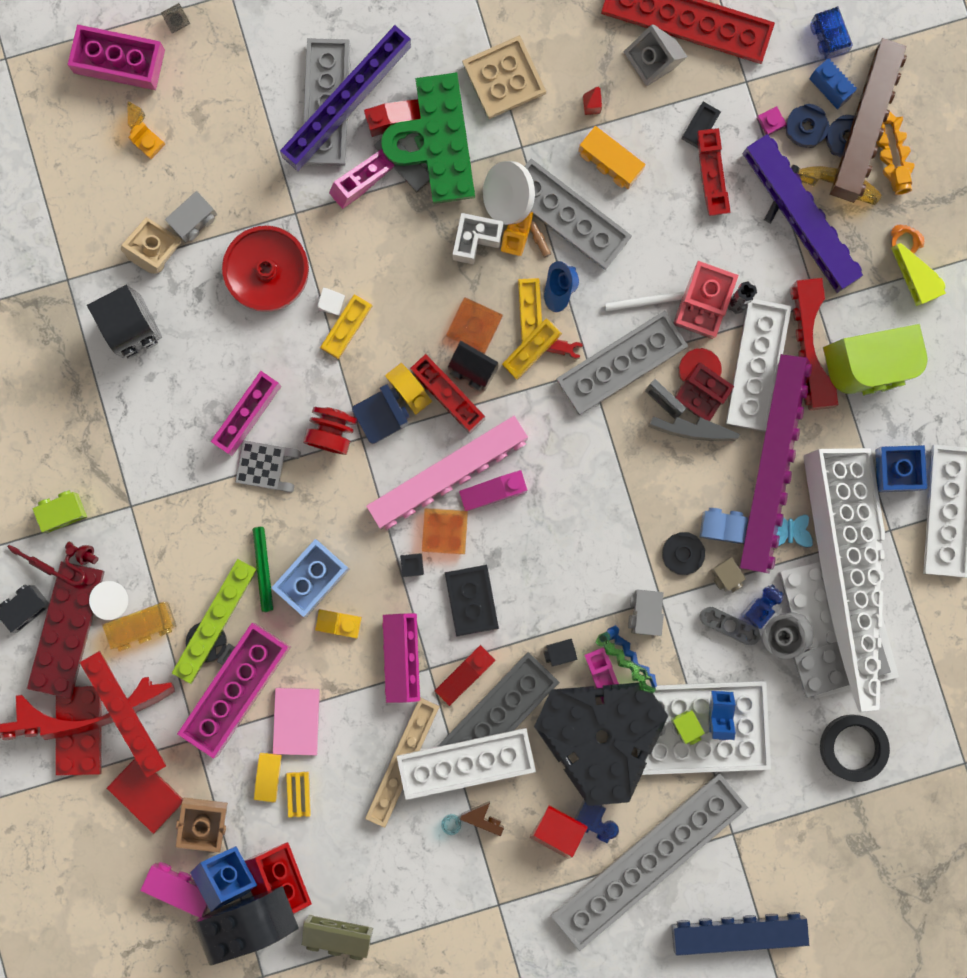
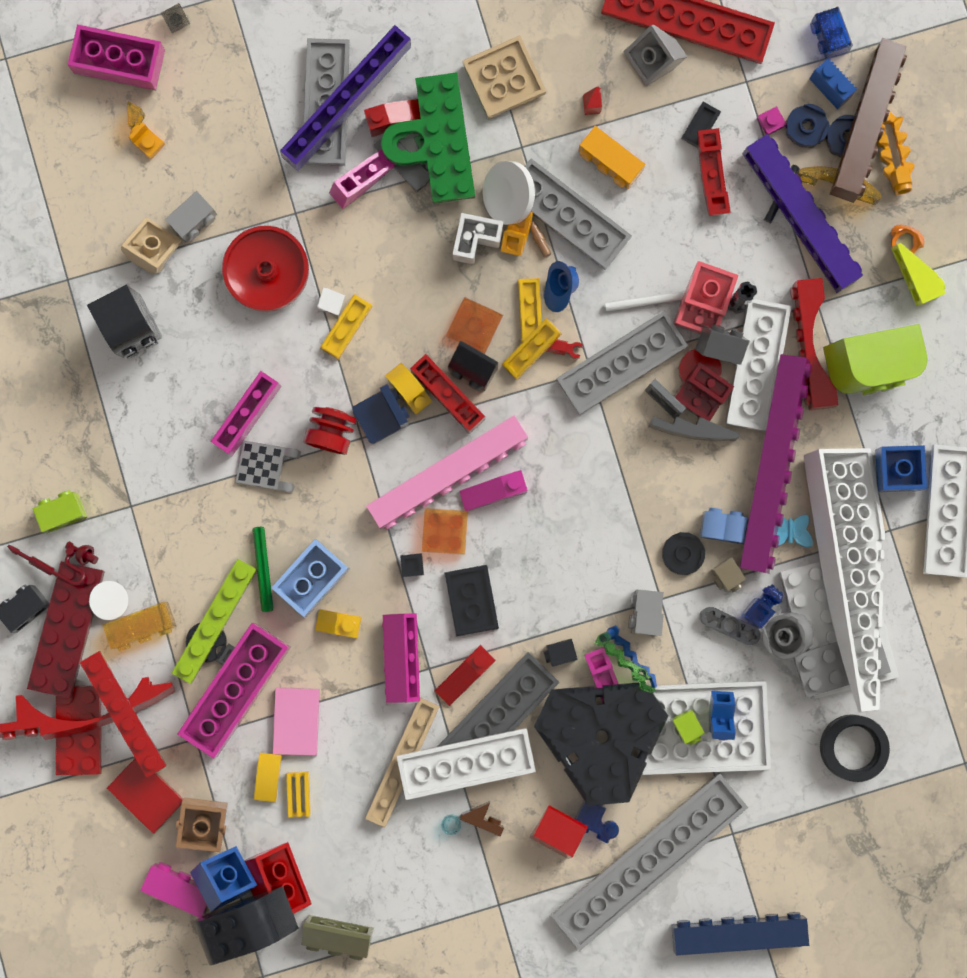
none -> dark grey brick [695,324,750,365]

